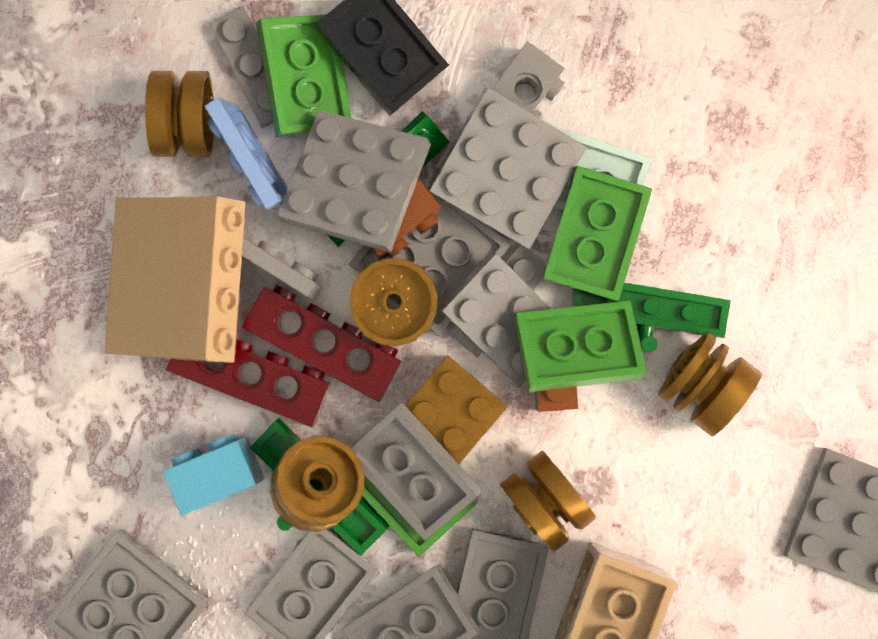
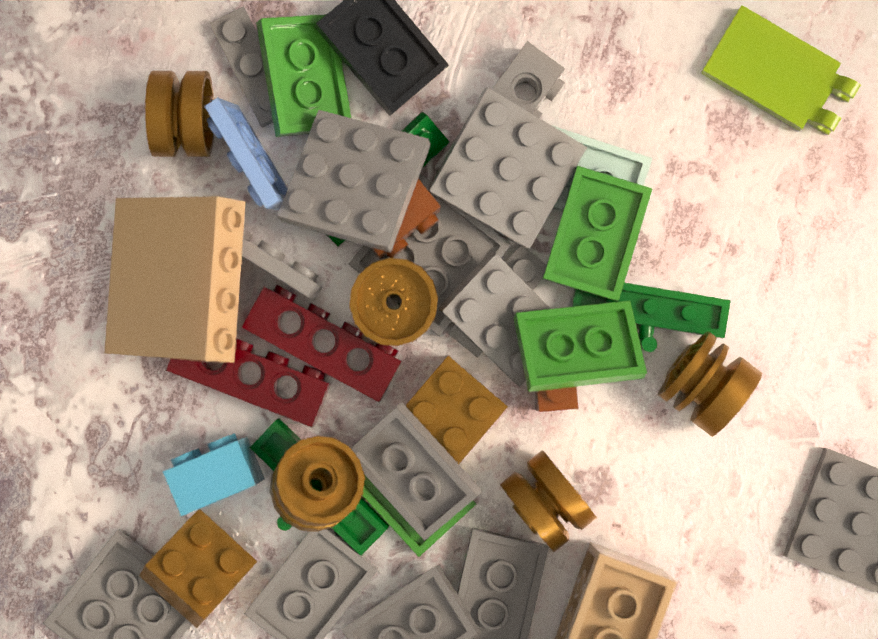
none -> pearl gold brick [139,509,257,628]
none -> lime tile [700,5,861,135]

